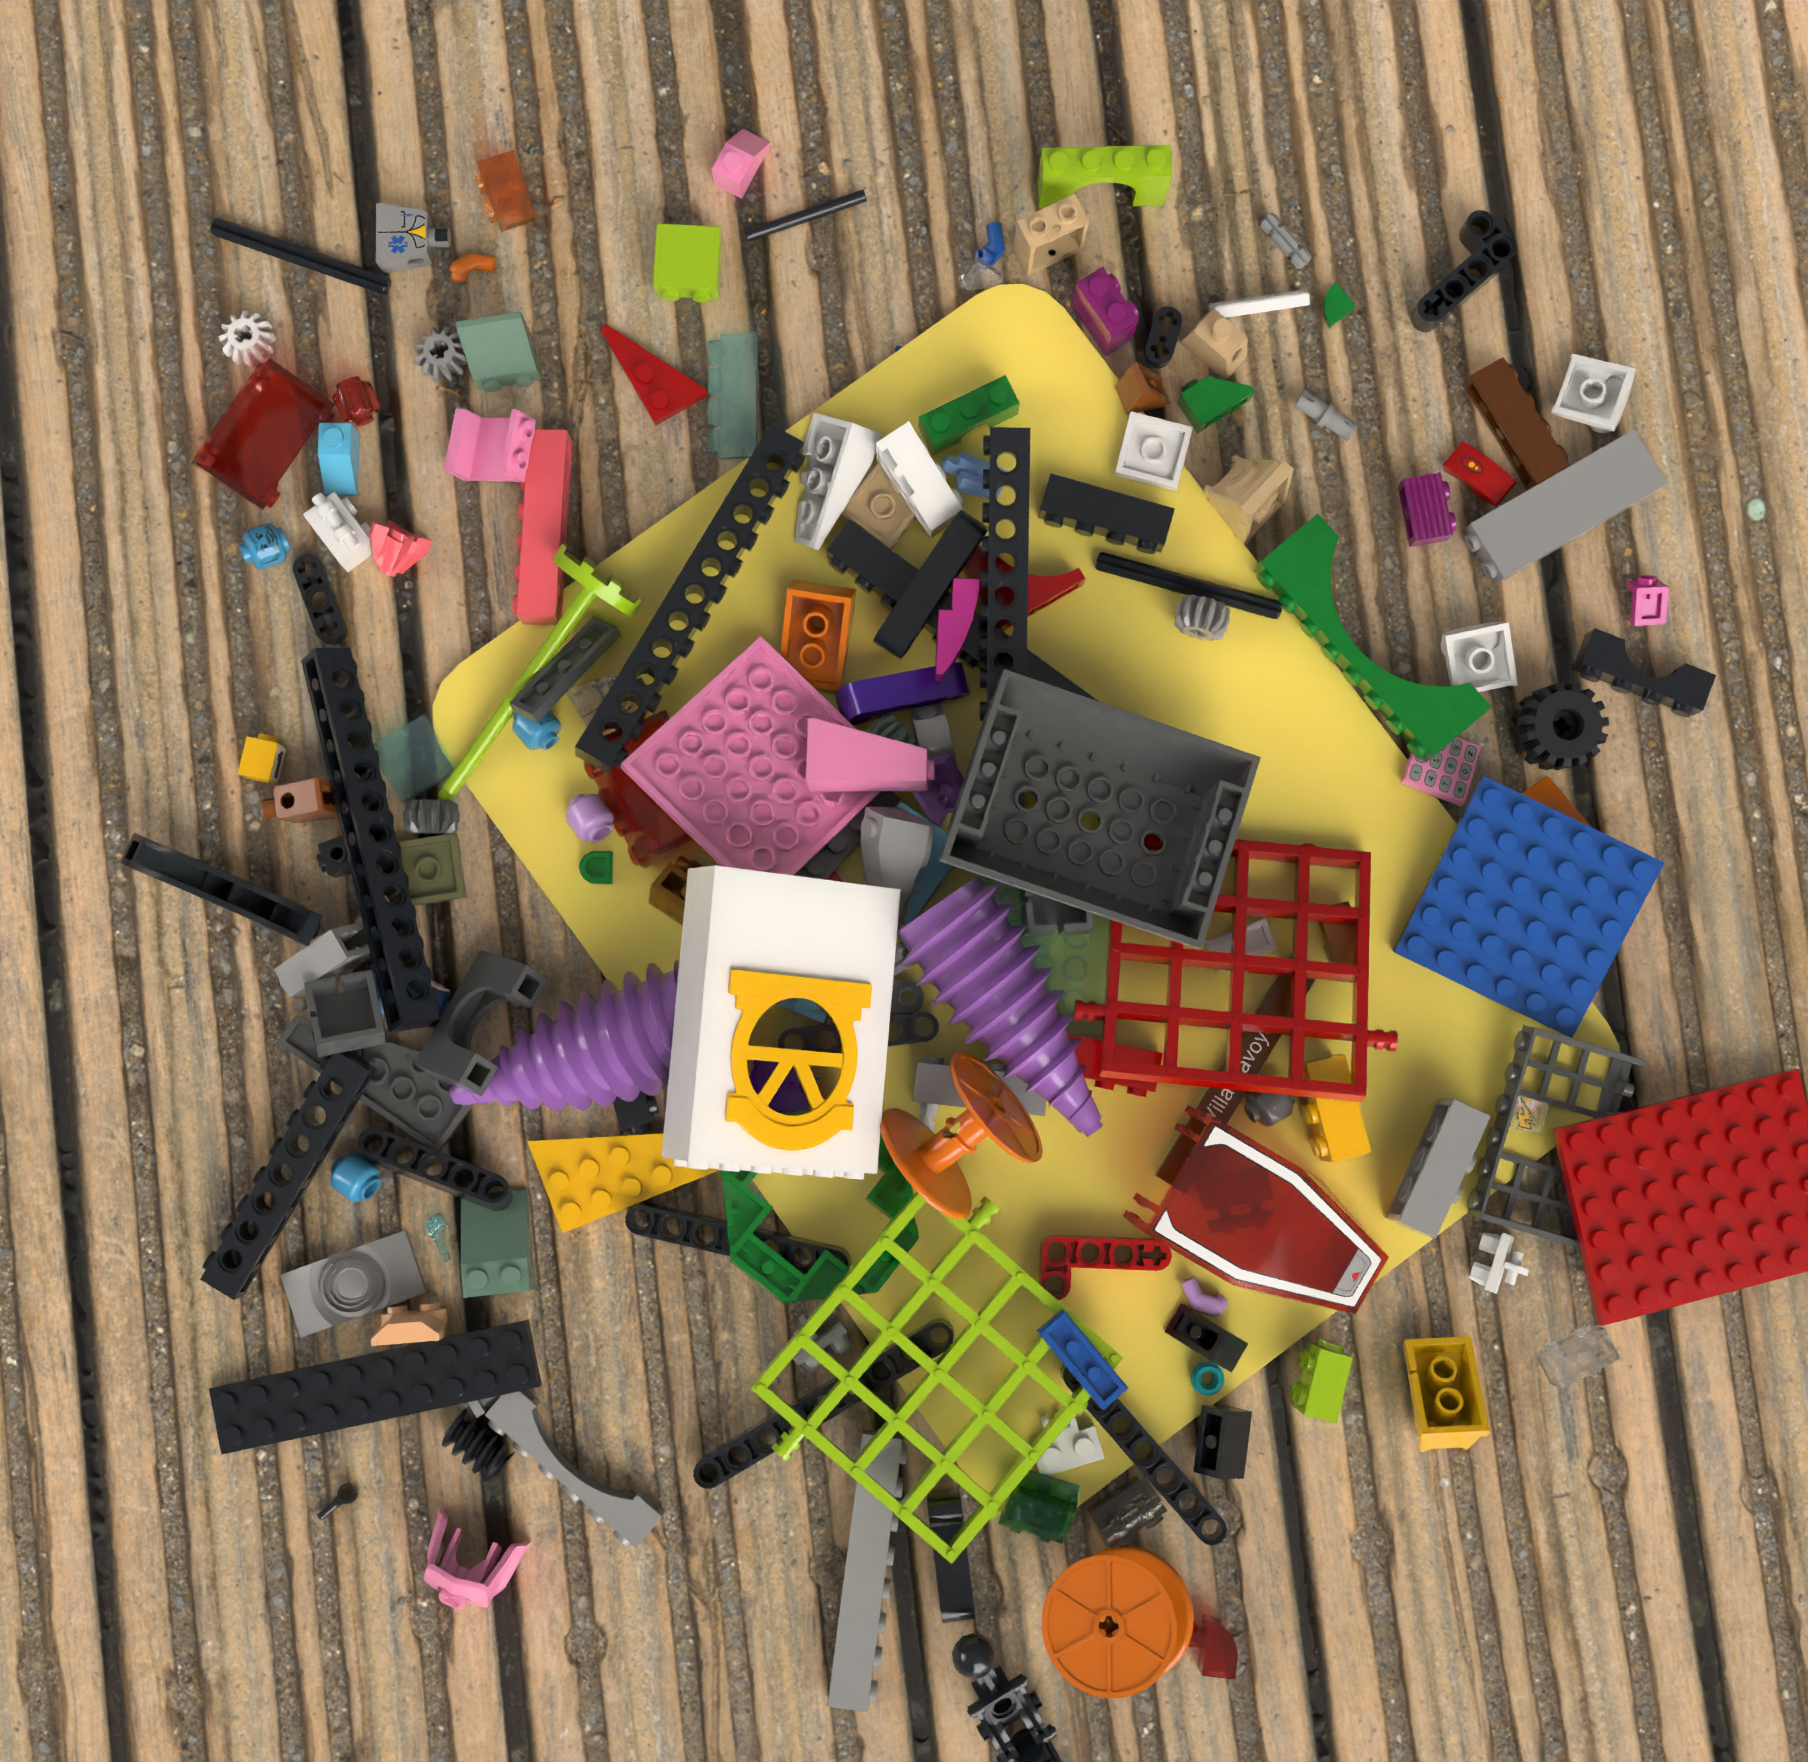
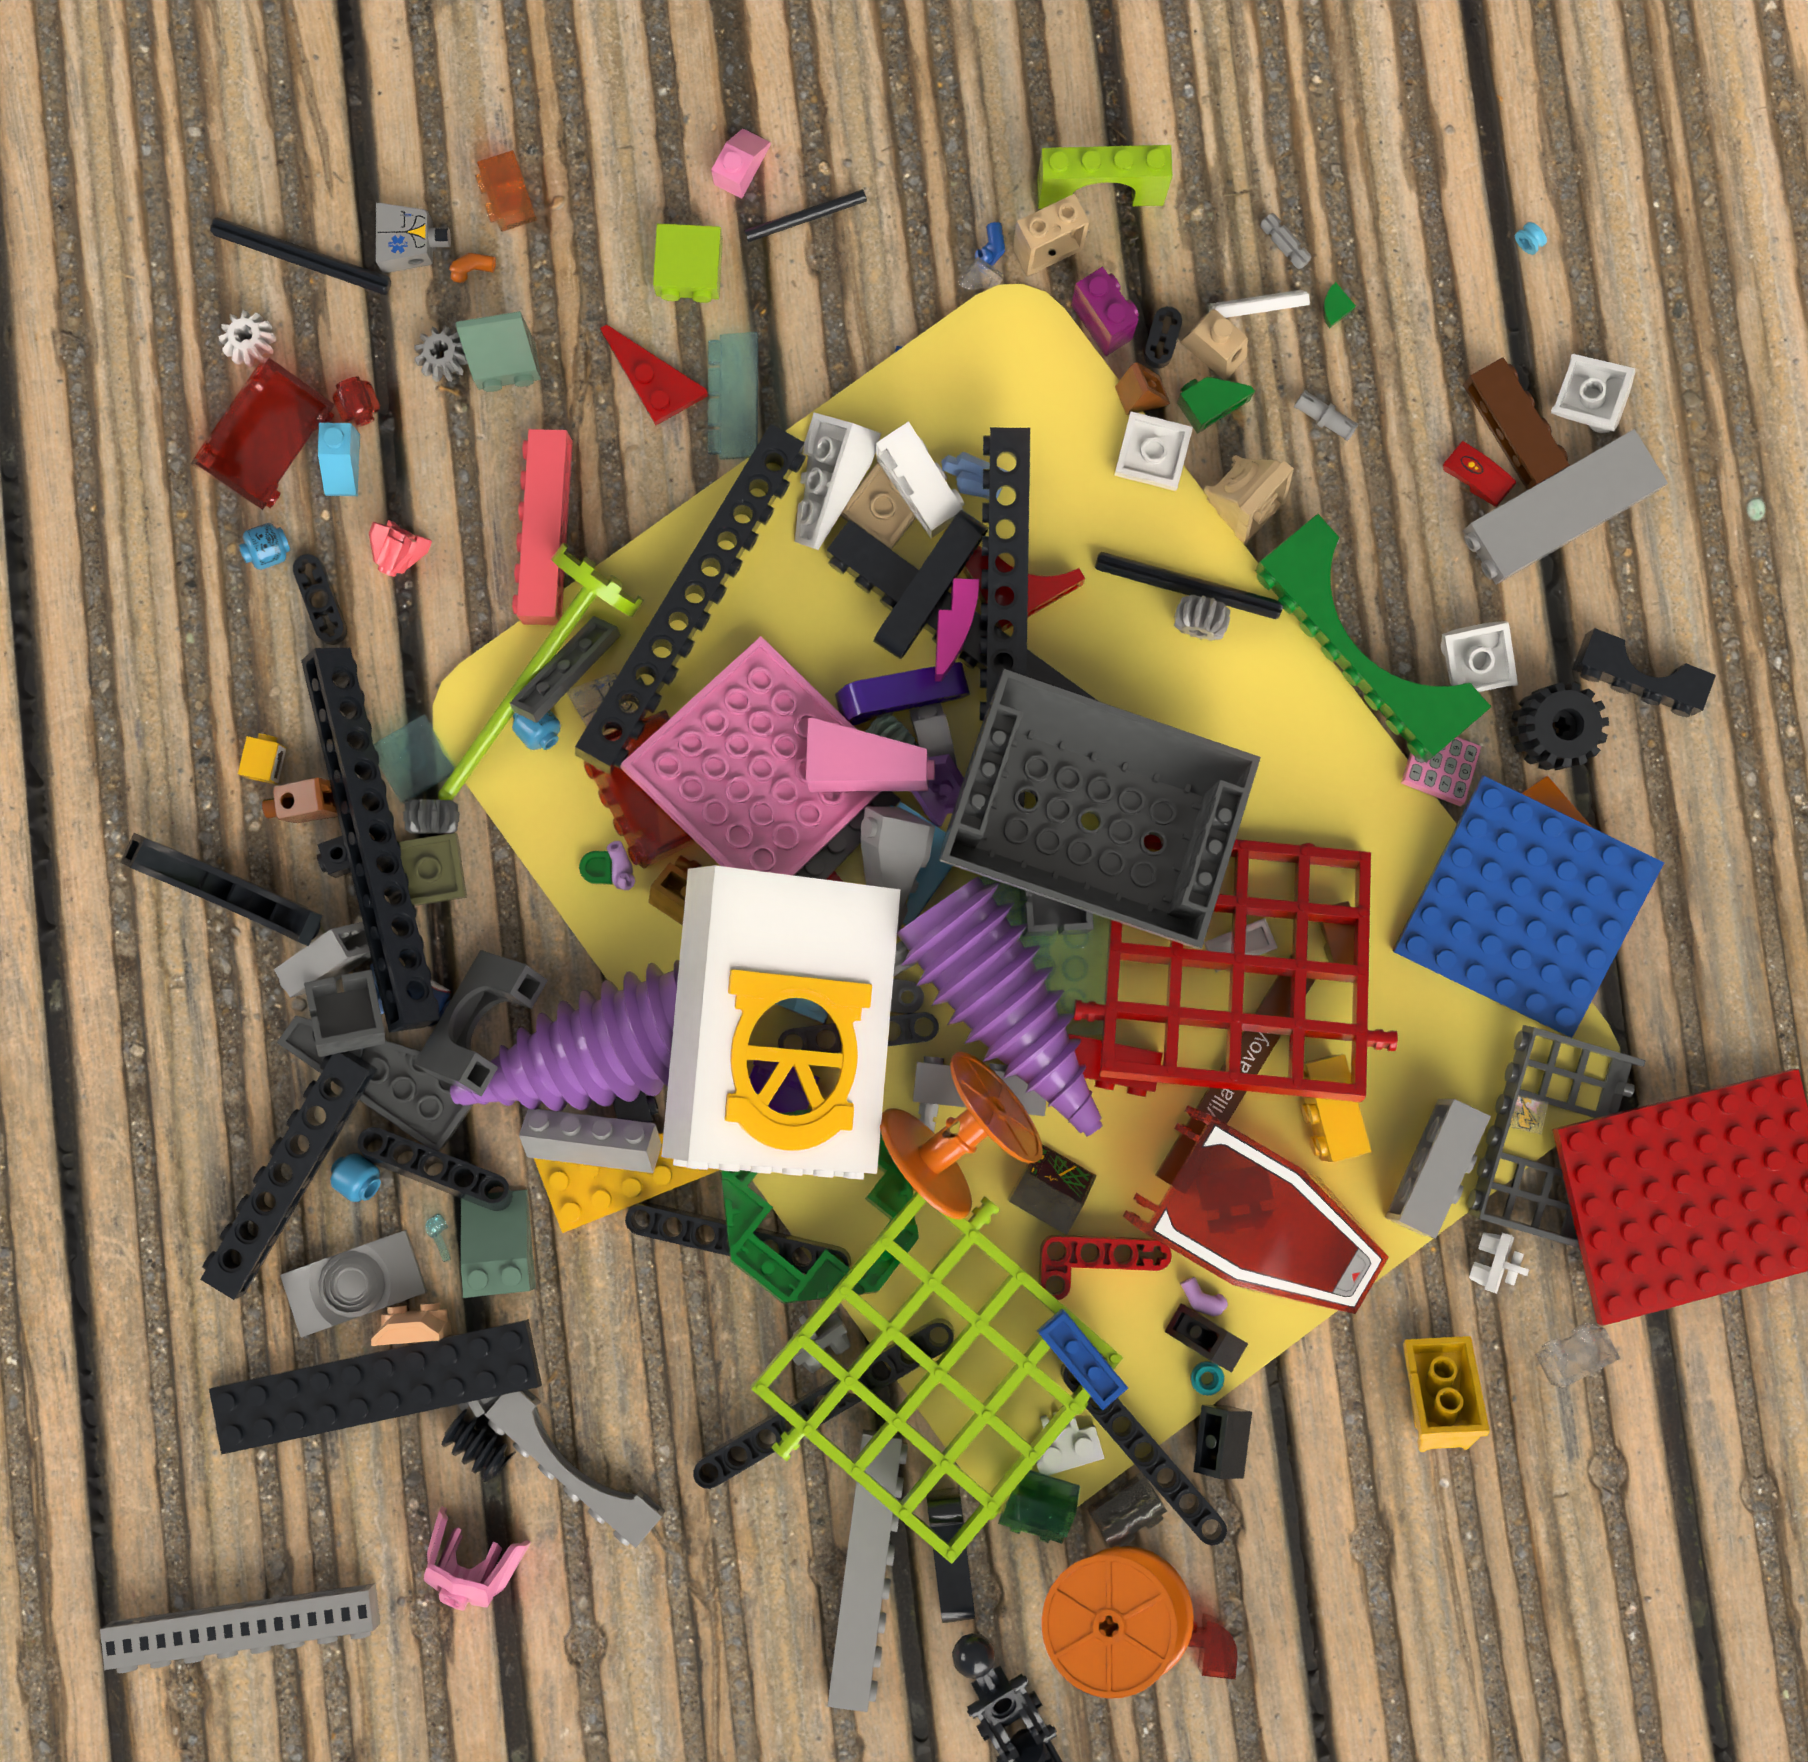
white brick [303,492,372,572] -> none
black hand [317,1483,359,1520] -> none
bright pink panel [444,409,536,482] -> none
lavender head [565,794,614,843] -> none
orange slope [780,580,857,692] -> none
green arch [918,375,1020,456] -> none
black brick [1038,473,1175,554] -> none
dark grey head [1244,1091,1296,1127] -> none
lime brick [1290,1338,1353,1424] -> none
magenta brick [1398,472,1456,547] -> none
black beam [1410,210,1517,332] -> none
bracket [1627,575,1669,626] -> none
none -> light grey brick [100,1583,381,1673]
none -> light grey brick [519,1108,662,1173]
none -> lavender arm [607,841,635,891]
none -> clear smoke slope [1007,1144,1097,1235]
none -> medium azure bush [1515,222,1547,255]

